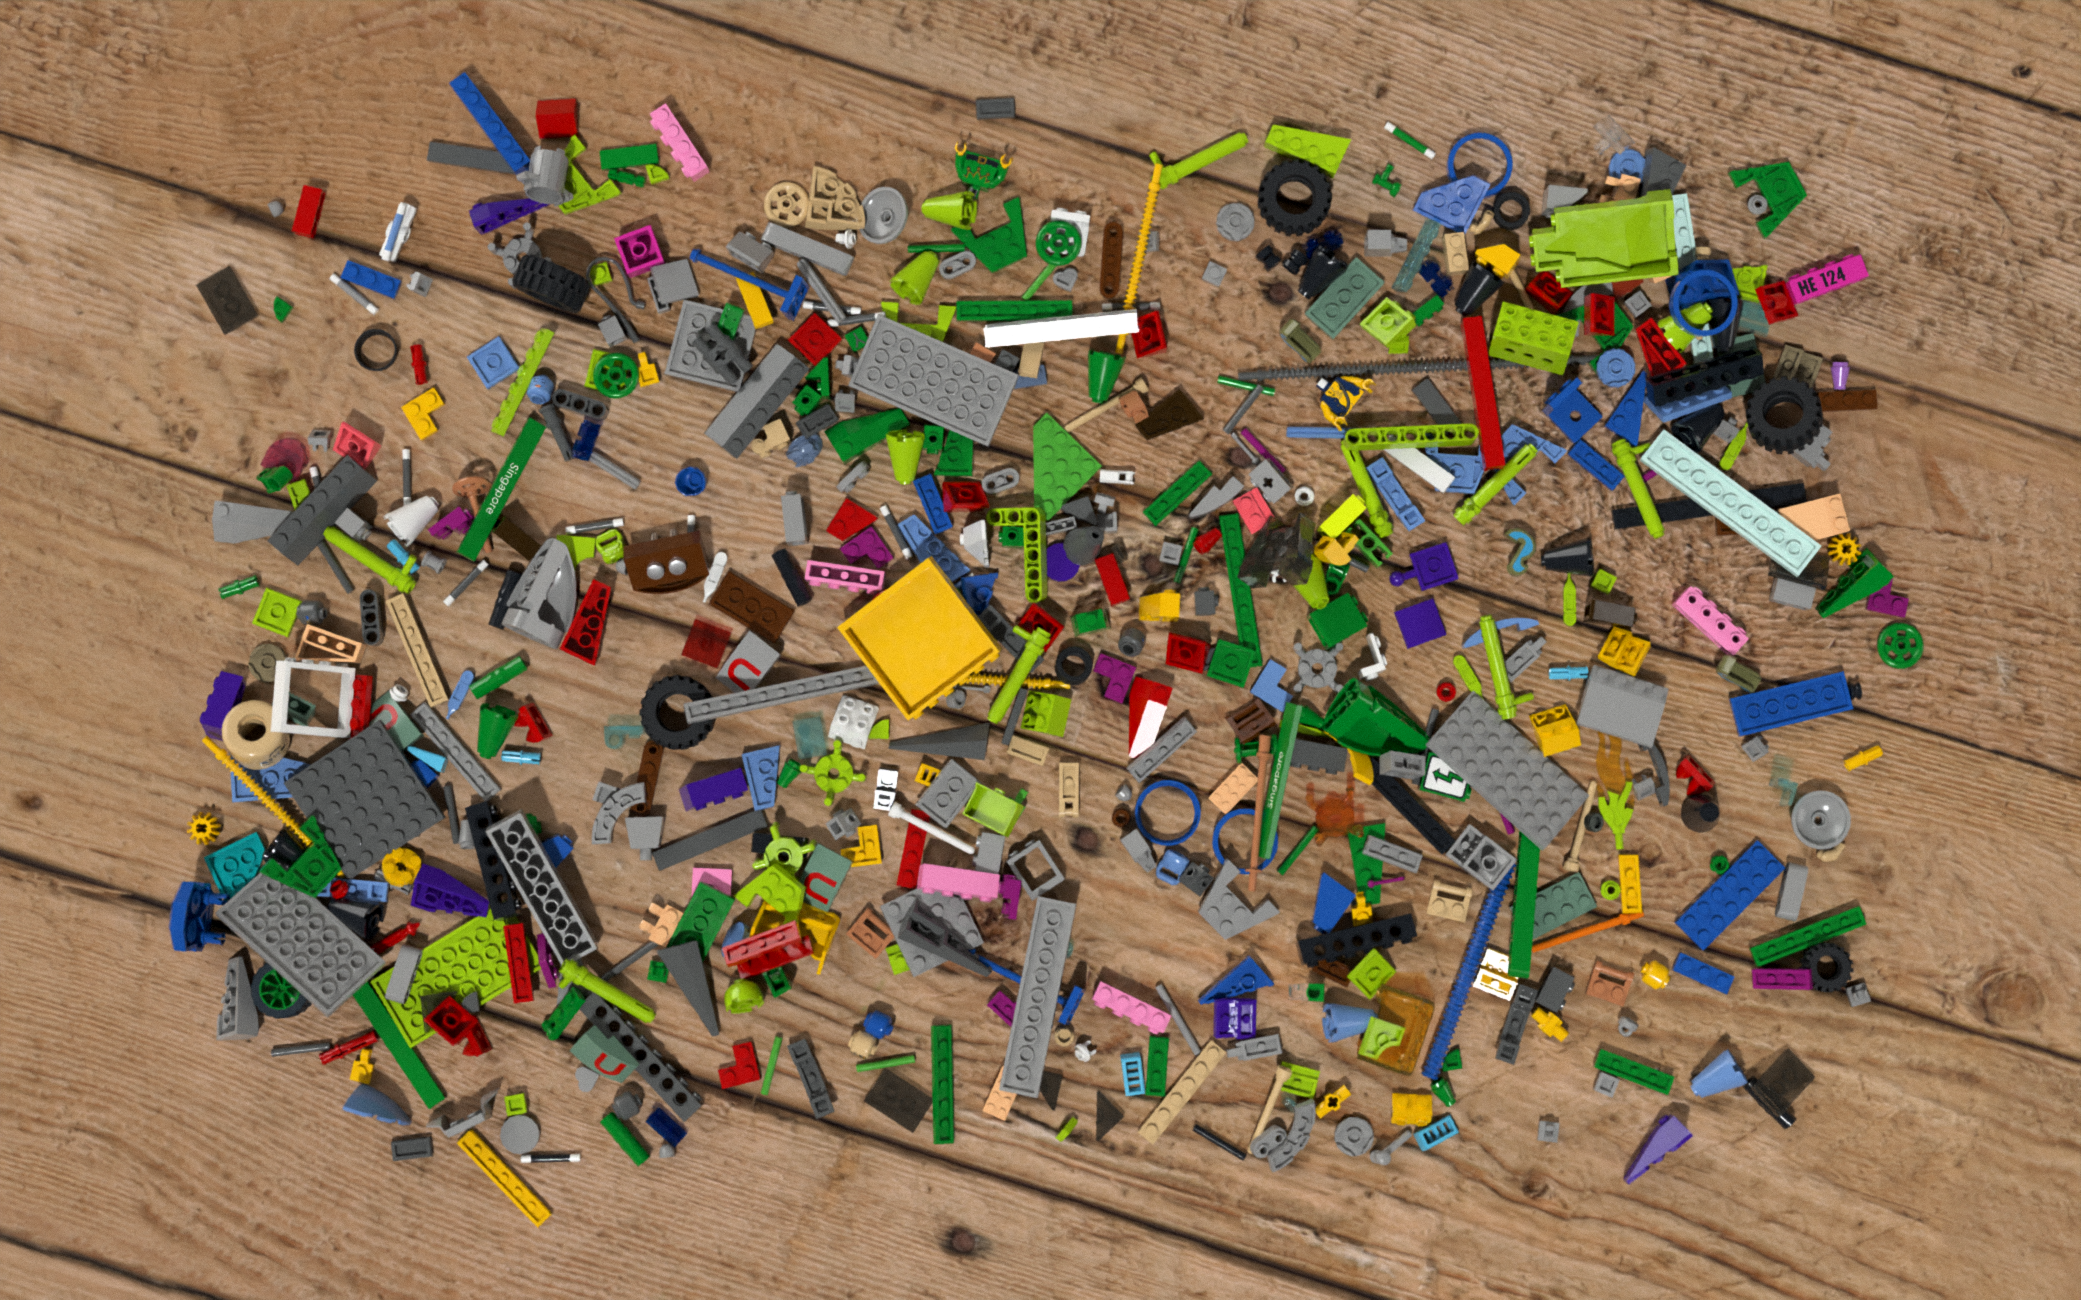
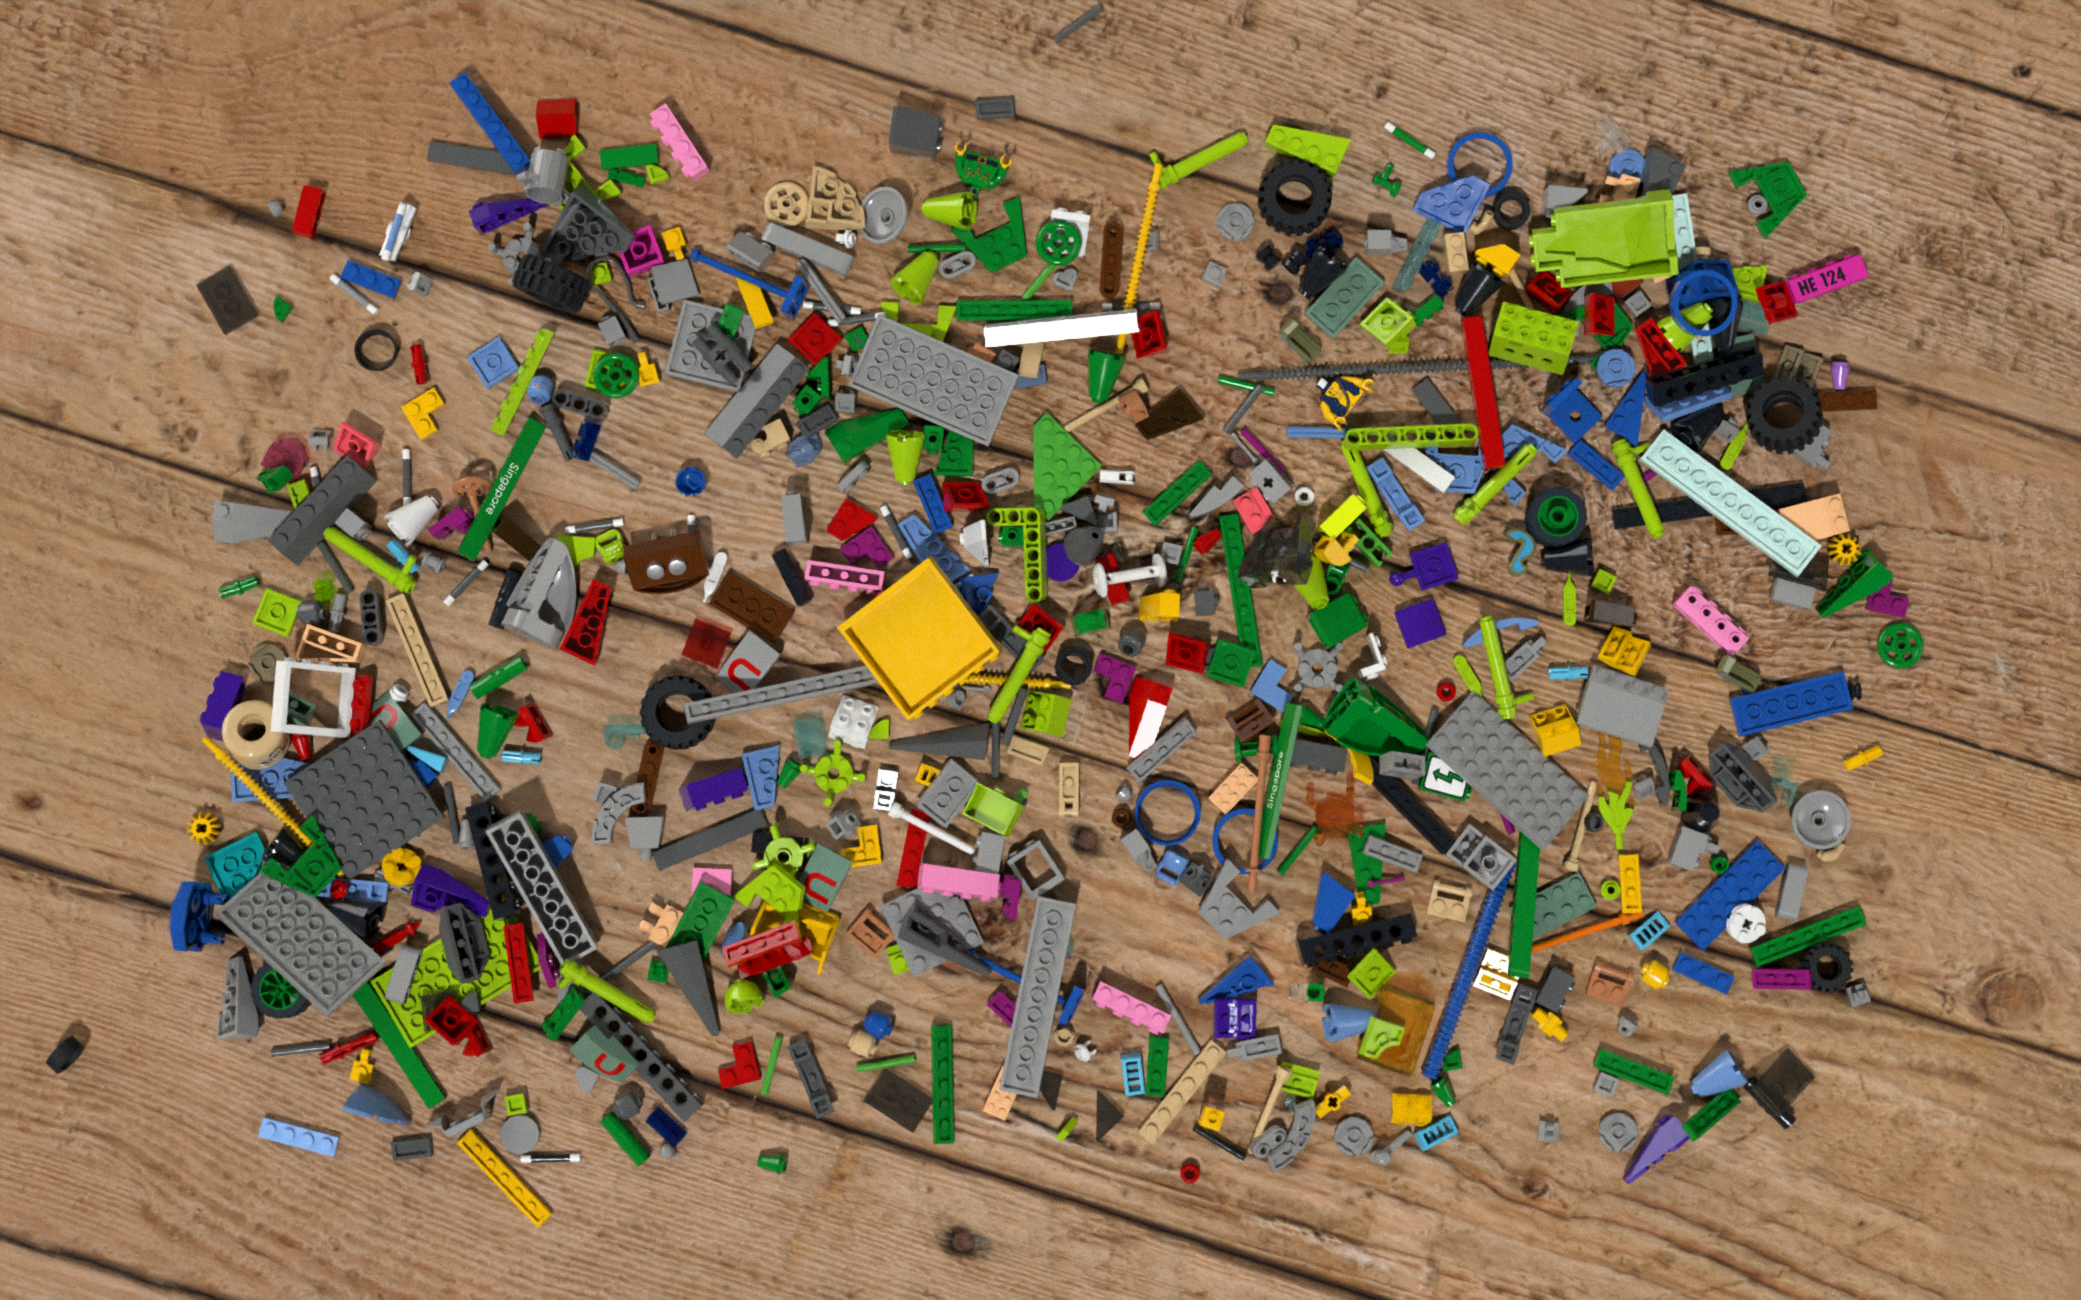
none -> black tyre [46,1036,84,1074]
none -> light blue plate [258,1117,340,1157]
none -> red cone [291,734,312,760]
none -> clear neon green wheel [312,580,334,602]
none -> light grey axle [328,594,347,633]
none -> dark grey wedge [439,903,490,984]
none -> dark grey slope [541,186,635,264]
none -> yellow plate [662,227,686,261]
none -> green cone [757,1155,788,1174]
none -> dark grey slope [889,106,944,158]
none -> dark grey bar [991,722,1000,777]
none -> dark grey bar [1053,5,1103,44]
none -> white hose [1093,554,1167,597]
none -> red plate [1180,1163,1200,1183]
none -> yellow window [1198,1104,1225,1131]
none -> wheel [1524,487,1587,548]
none -> light grey tile [1598,1113,1638,1152]
none -> medium azure slope [1627,911,1671,951]
none -> light grey hinge [1667,826,1720,871]
none -> green slope [1668,770,1687,812]
none -> green plate [1681,1089,1741,1142]
none -> dark grey wedge [1709,742,1778,813]
none -> white plate [1726,903,1766,943]

